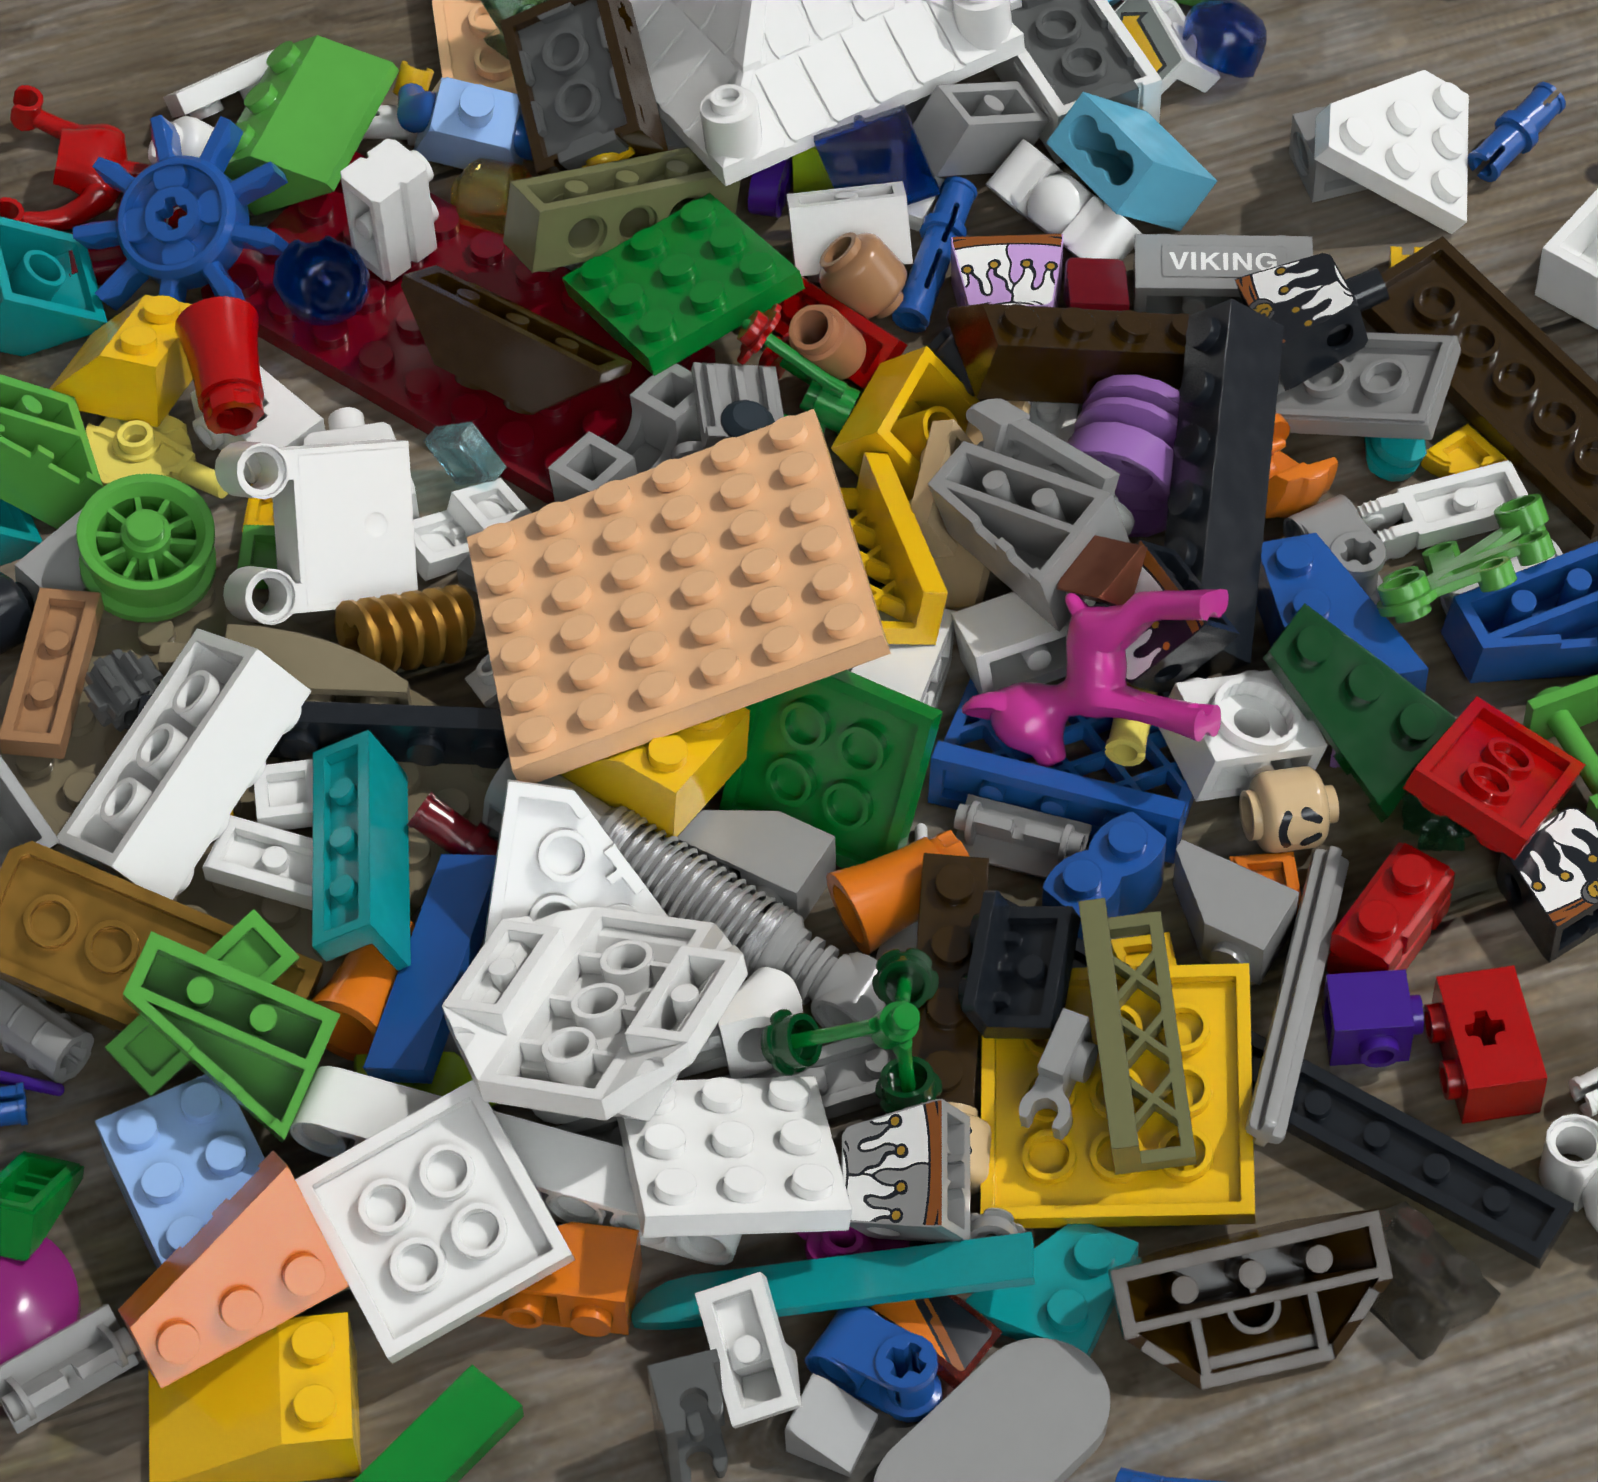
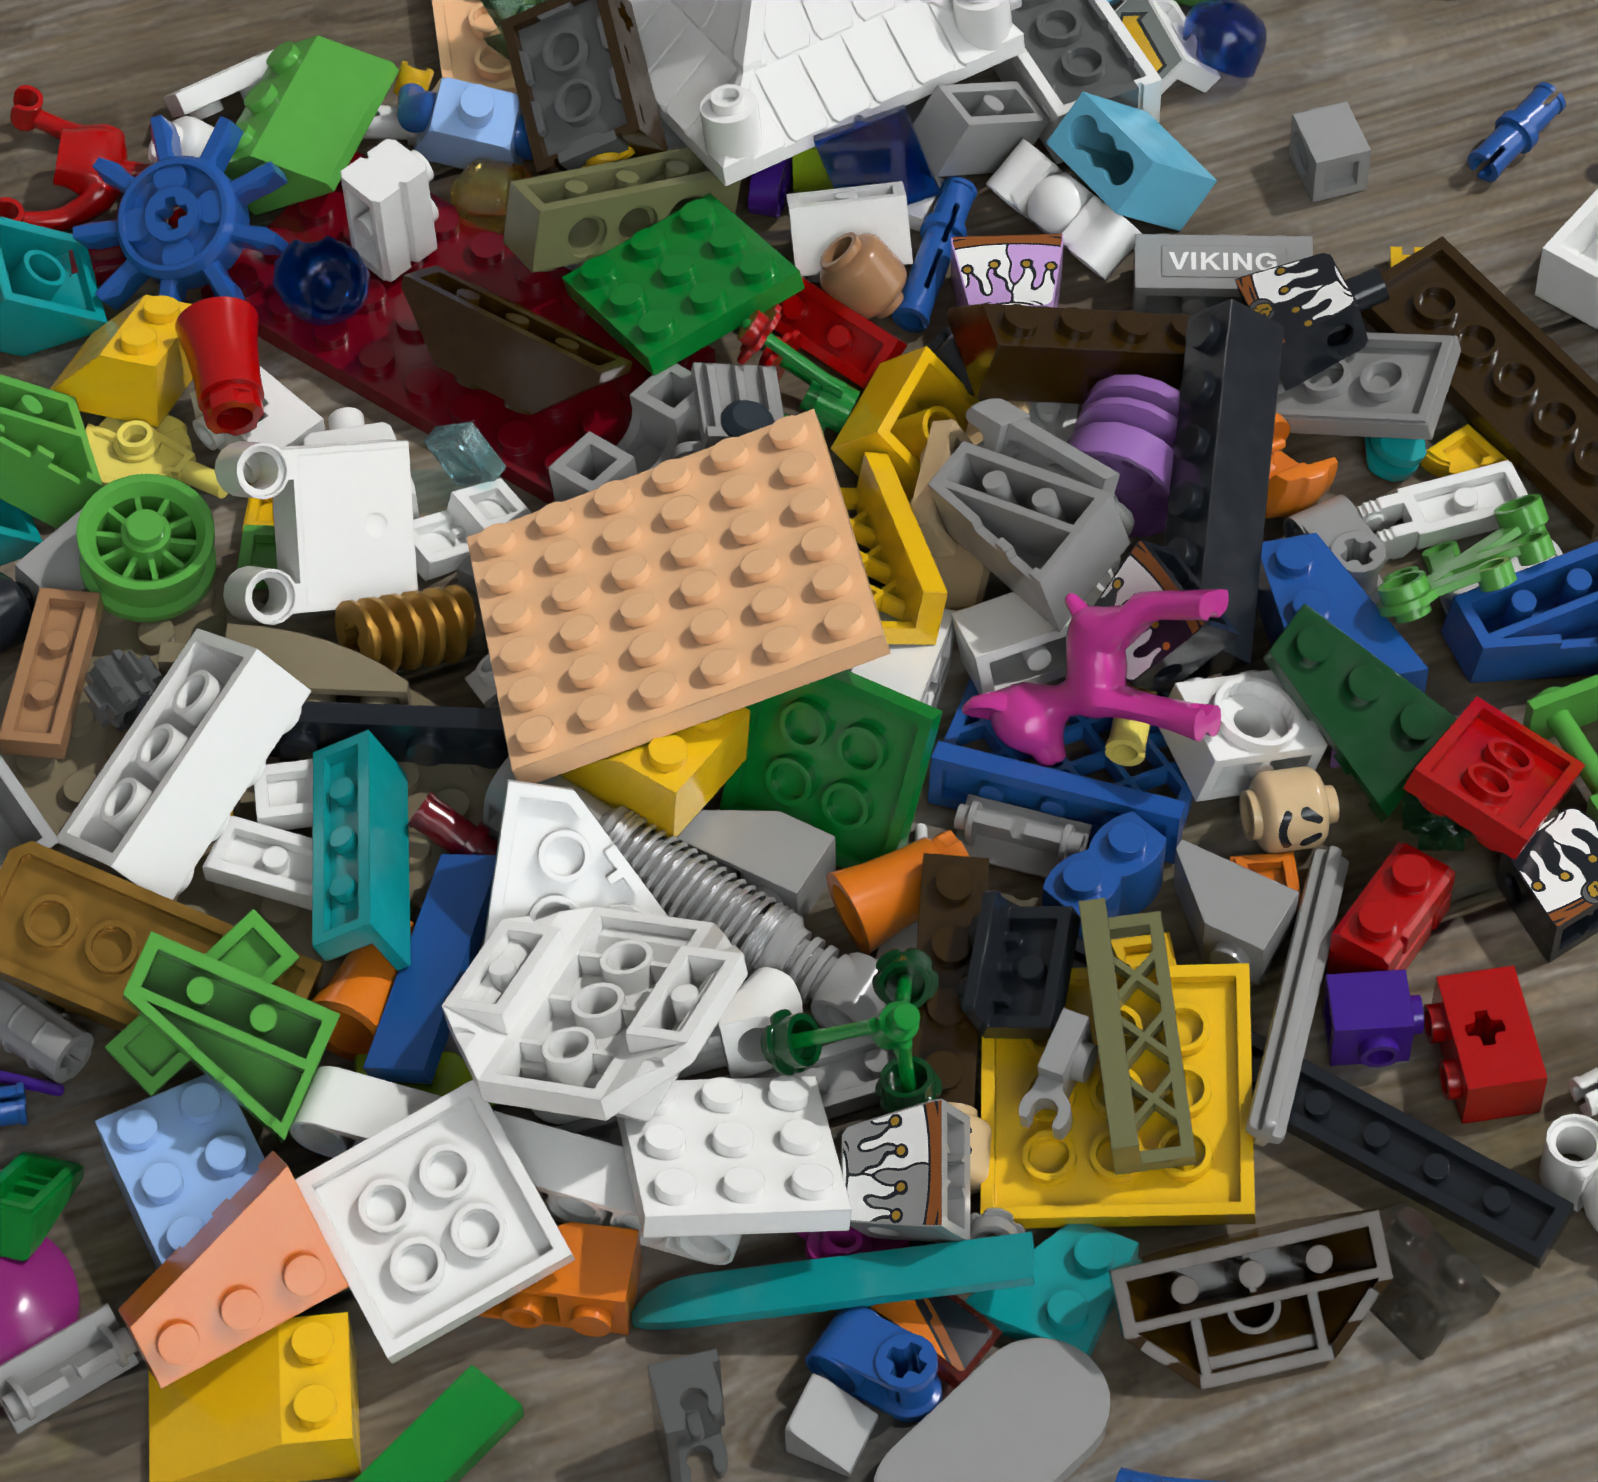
white slope [695,1272,802,1429] -> none
nougat brick [789,304,866,380] -> none
copper slope [1056,535,1148,606] -> none
dark red slope [1063,257,1129,311] -> none
white plate [1314,70,1469,234] -> none

